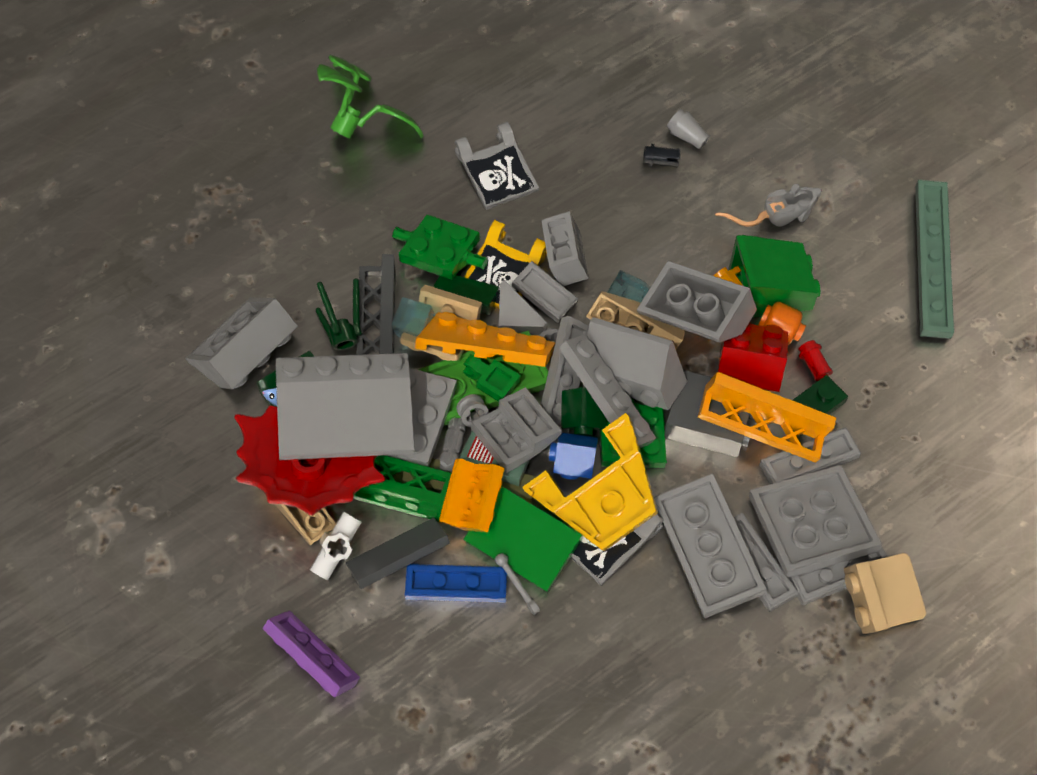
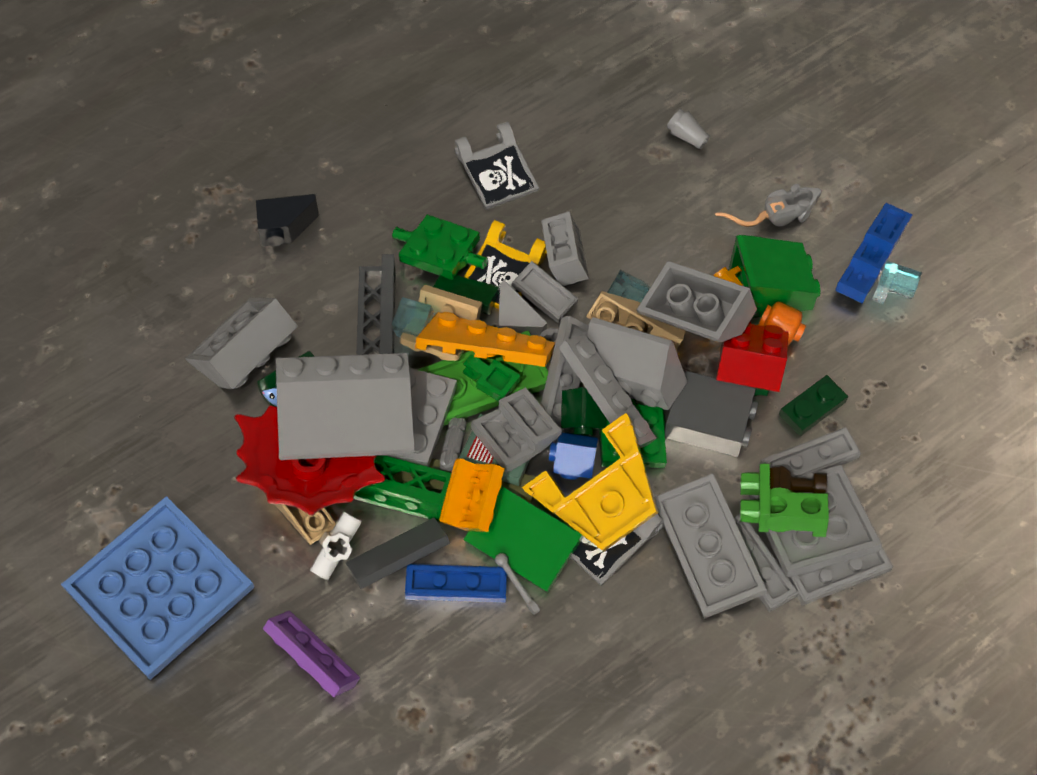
dark green plant [315,278,362,351] -> none
bright green plant [317,55,423,139] -> none
light grey bush [456,394,489,427] -> none
black pin [643,143,680,167] -> none
light orange fence [697,372,836,463] -> none
red pin [798,340,833,382] -> none
tan bracket [843,553,926,634] -> none
sand green plate [915,180,954,339] -> none
none -> medium blue plate [61,496,255,680]
none -> black slope [256,194,319,246]
none -> bright green hips [740,464,829,537]
none -> blue slope [835,203,913,304]
none -> clear light blue panel [872,261,922,304]

